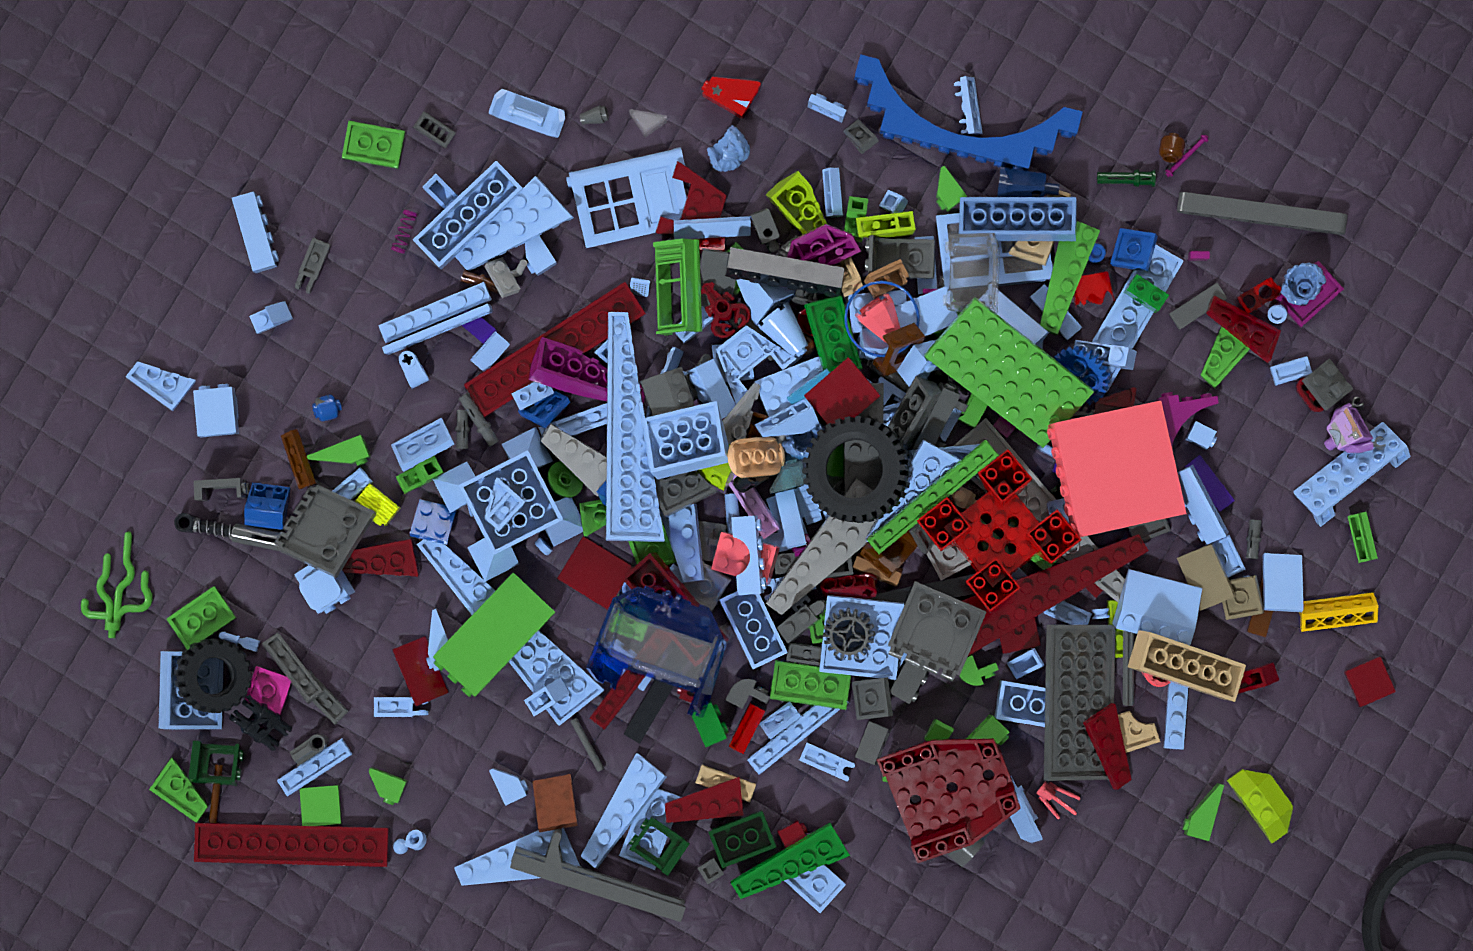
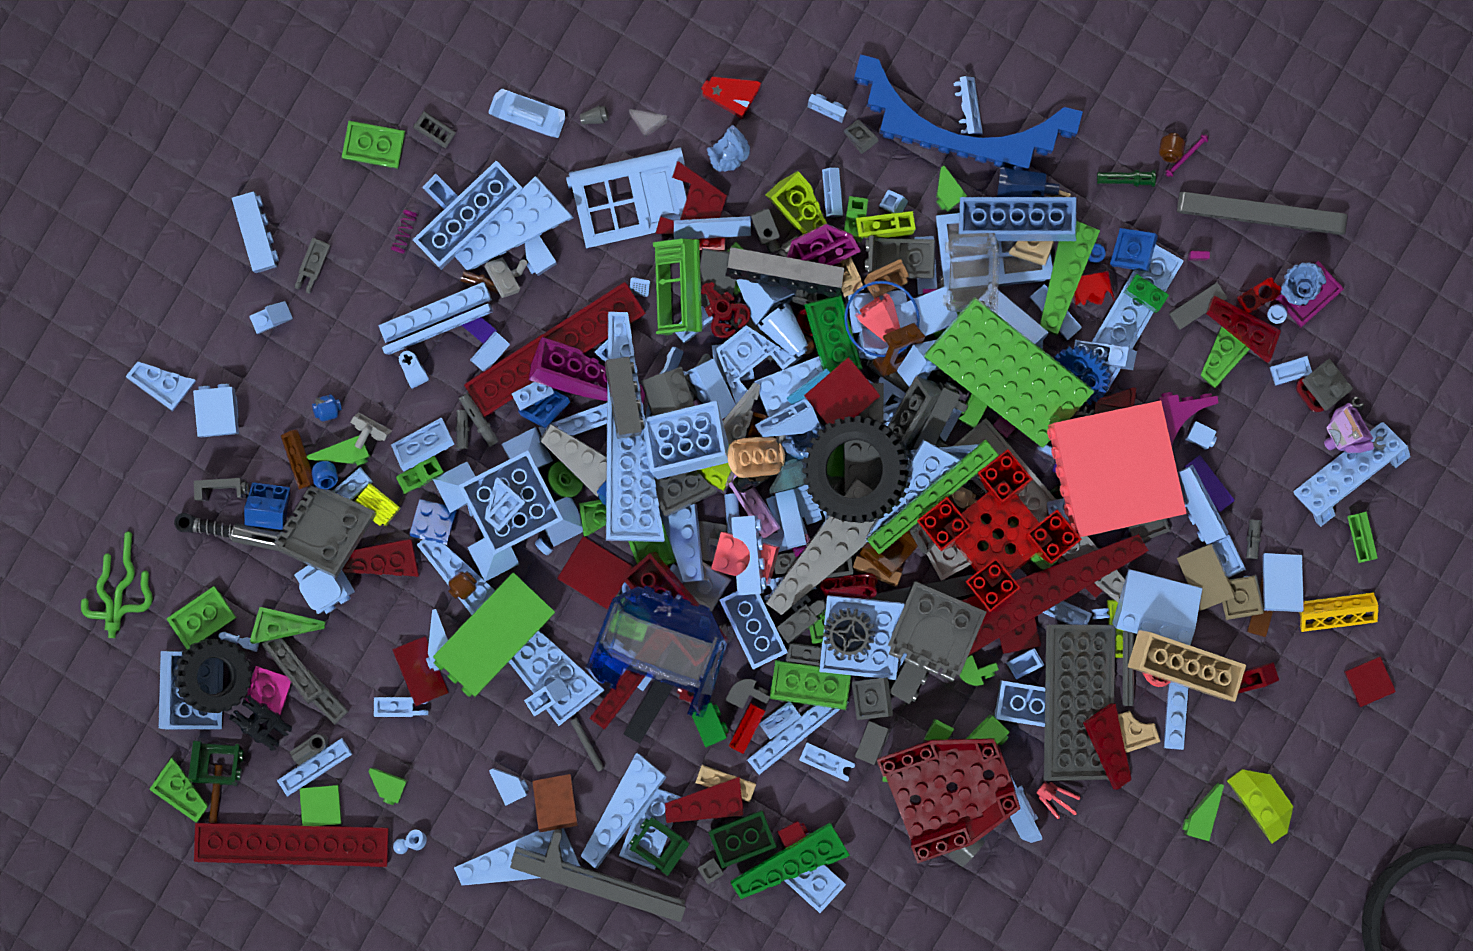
none -> bright green wing [250,607,326,644]
none -> blue head [312,461,338,489]
none -> light grey plate [351,413,392,449]
none -> reddish brown head [448,571,477,600]
none -> dark grey brick [605,357,644,439]

